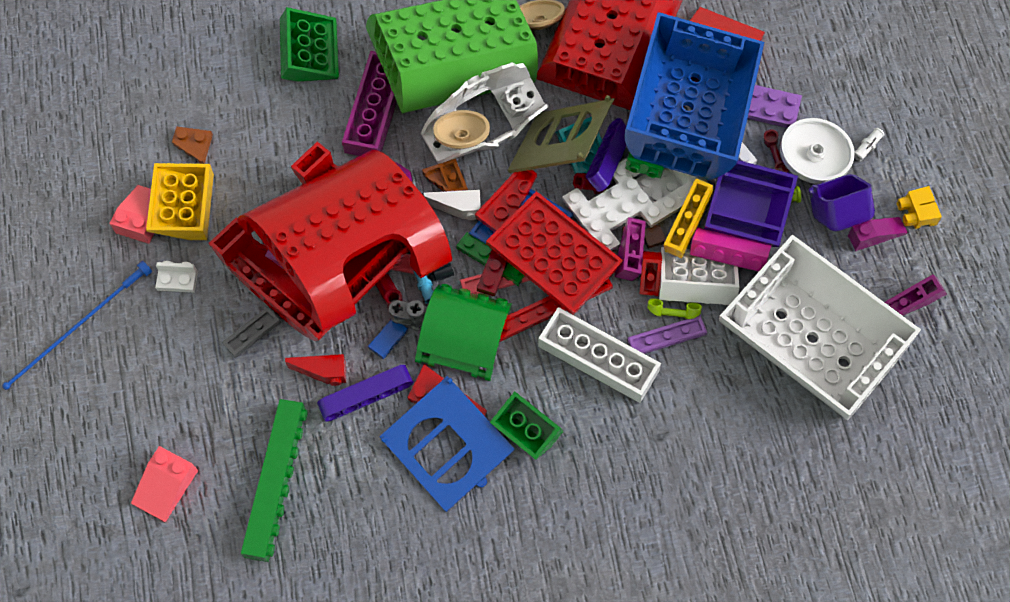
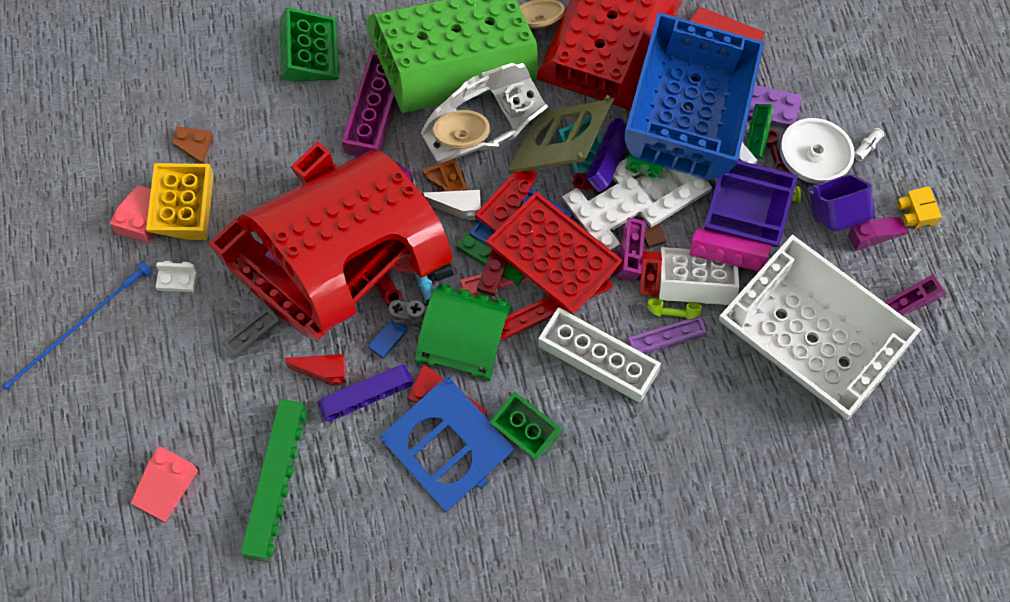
yellow brick [664,178,713,259] -> none
none -> green tile [746,104,774,158]

